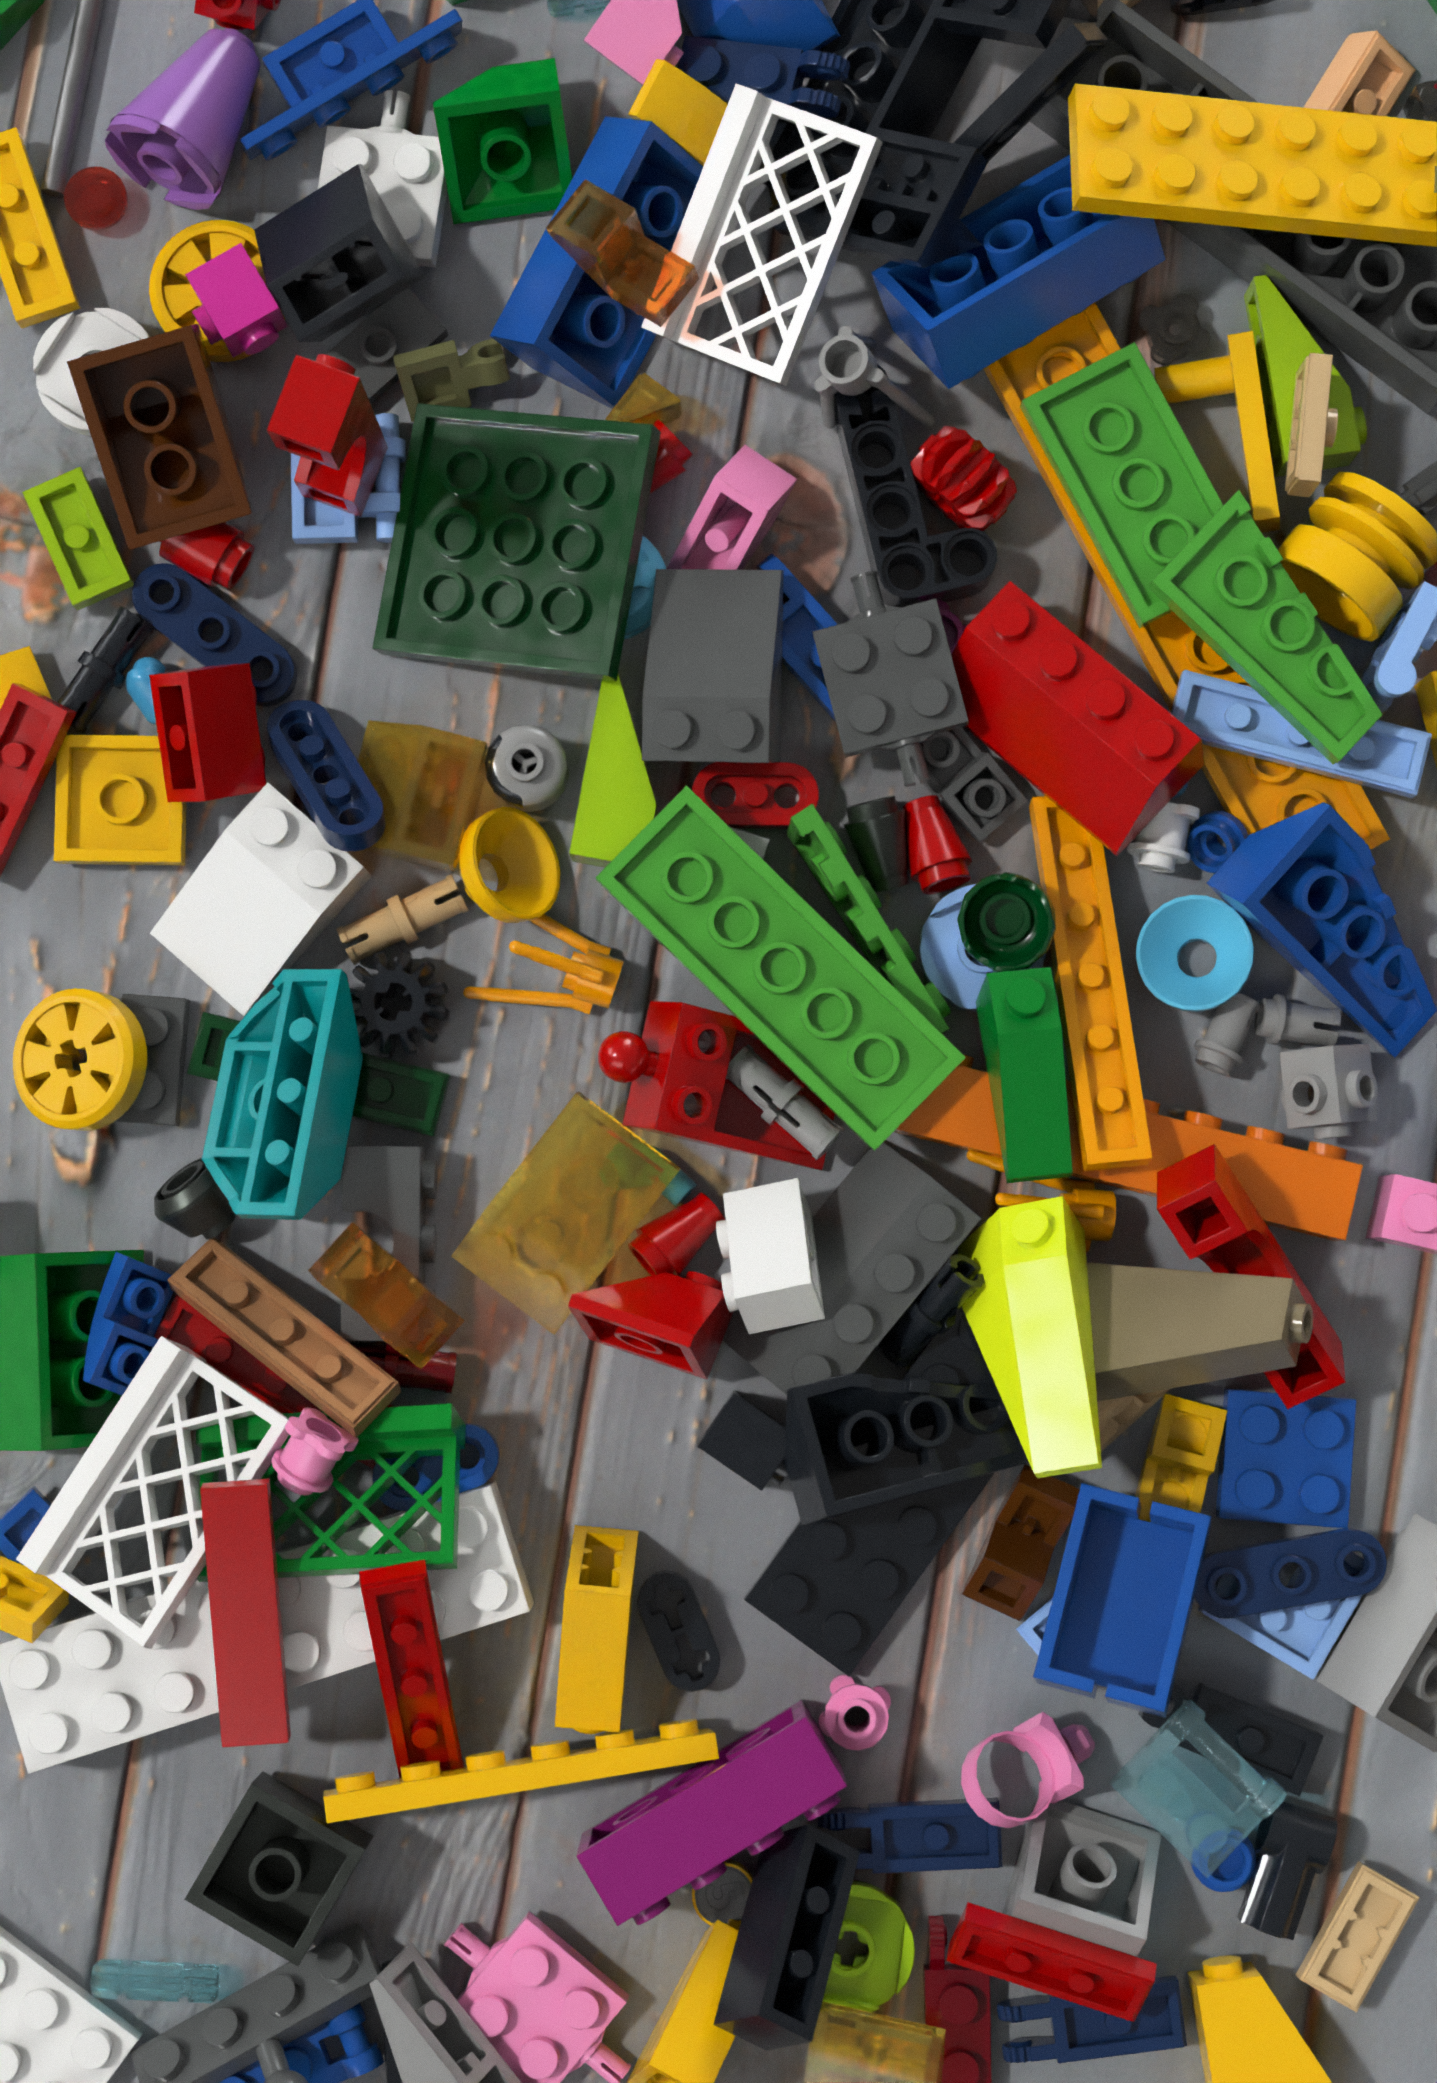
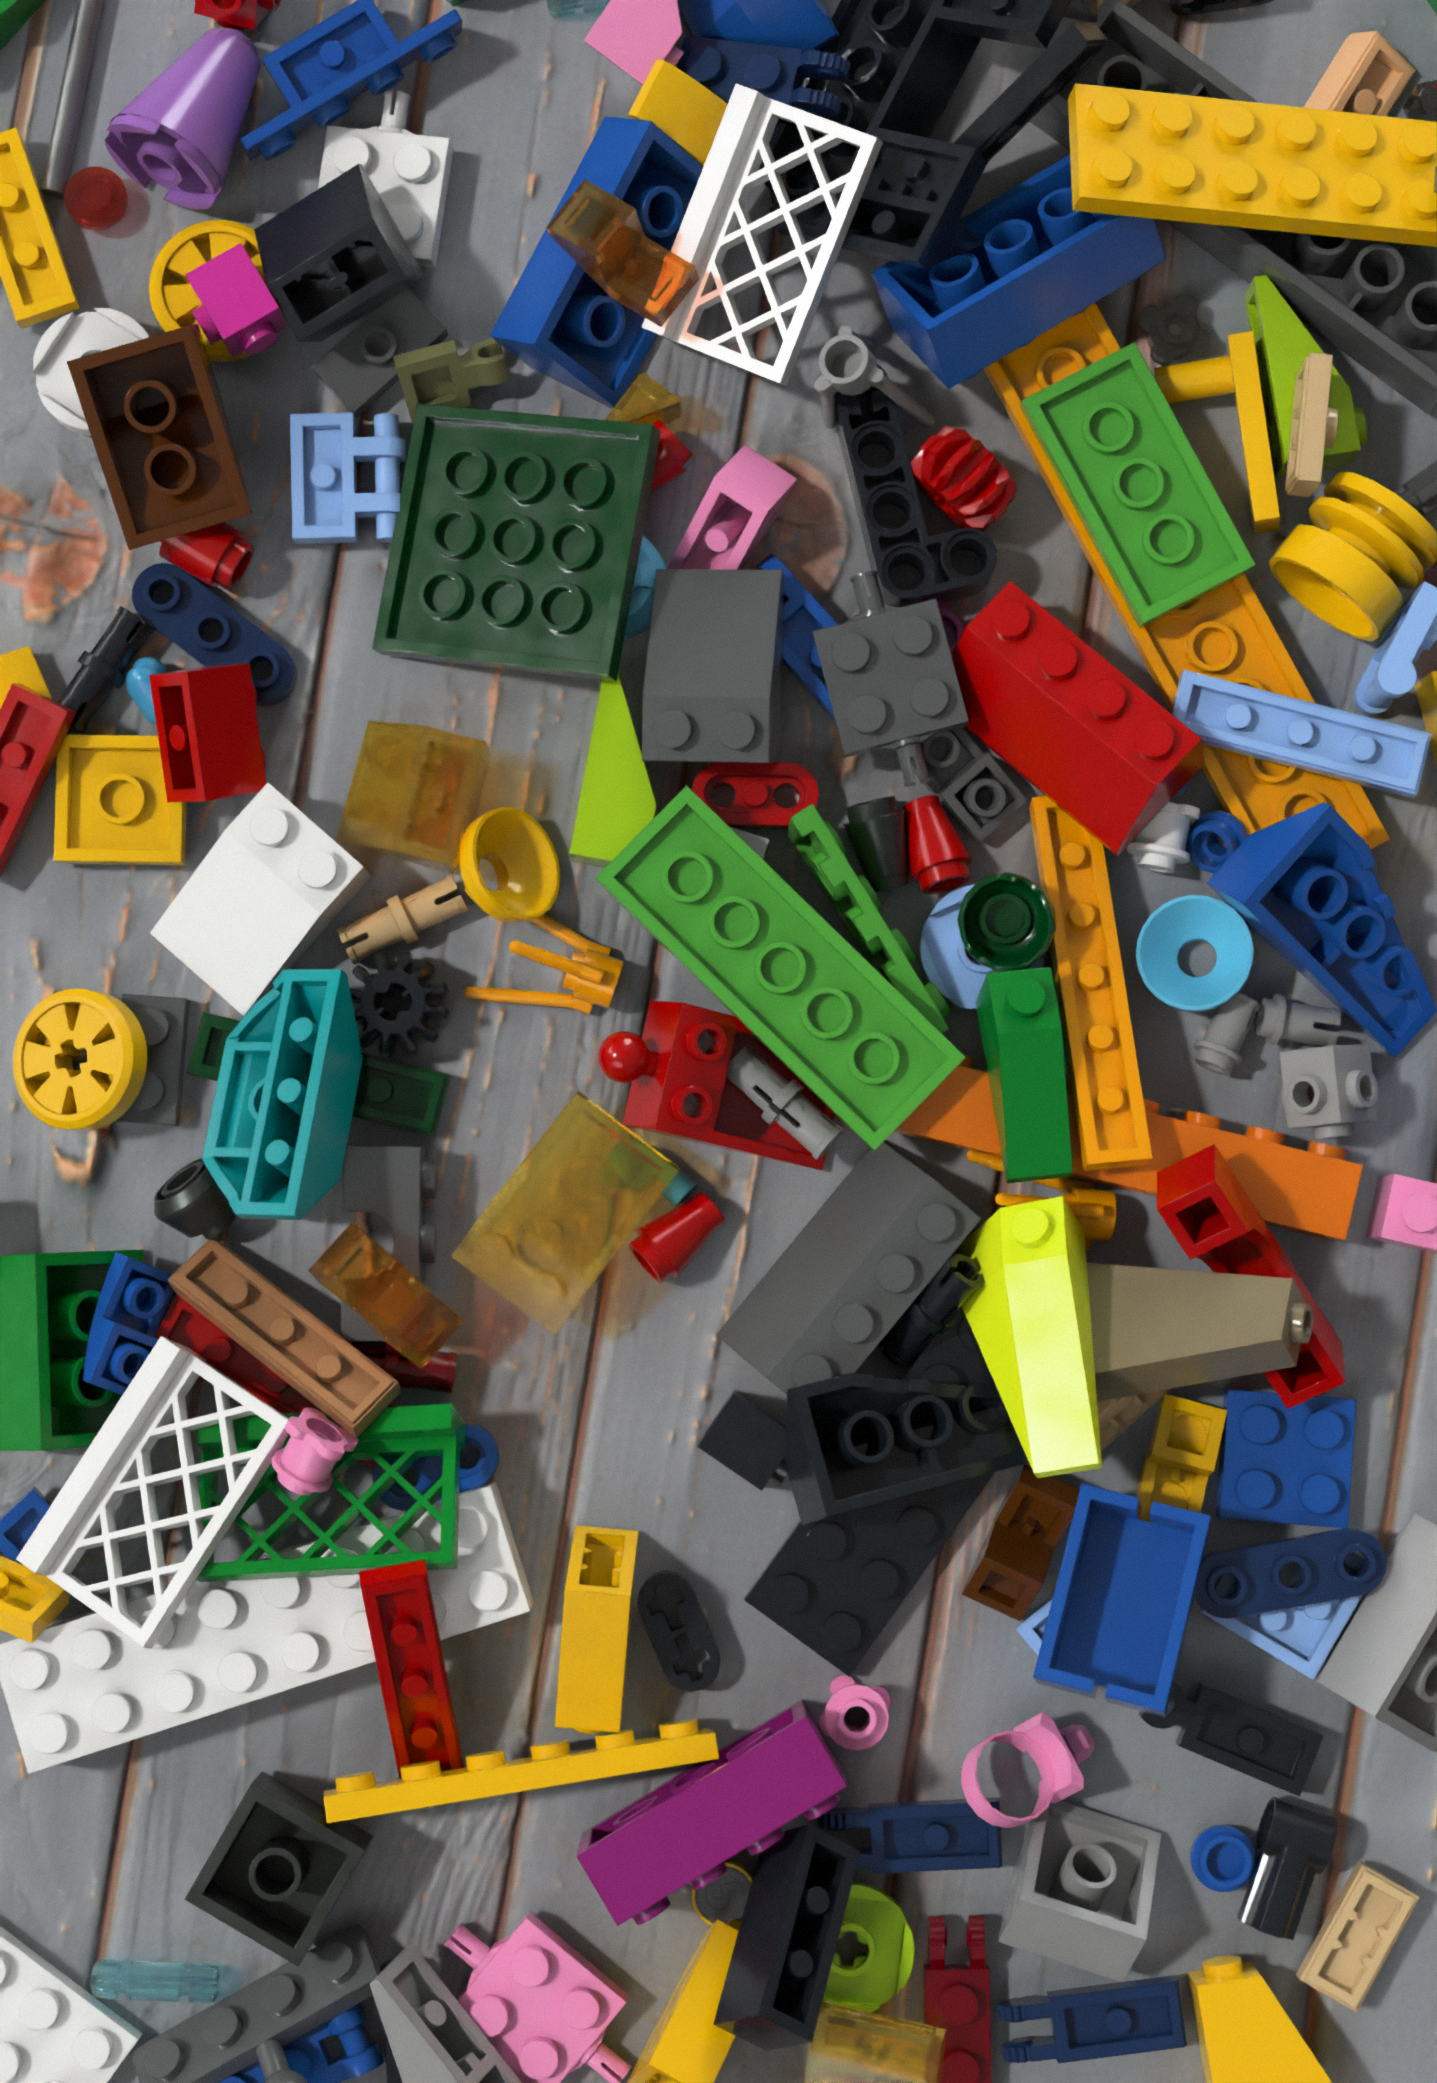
lime plate [22,467,134,611] -> none
red tile [200,1478,291,1748] -> none
red arch [267,354,388,517] -> none
dark blue plate [267,700,386,851] -> none
green slope [433,58,572,224] -> none
light grey head [484,724,569,812] -> none
red slope [568,1271,734,1380] -> none
white brick [716,1178,825,1334] -> none
red tile [946,1902,1157,2022] -> none
clear light blue plate [1109,1699,1287,1878] -> none
bright green wing [1147,490,1383,764] -> none

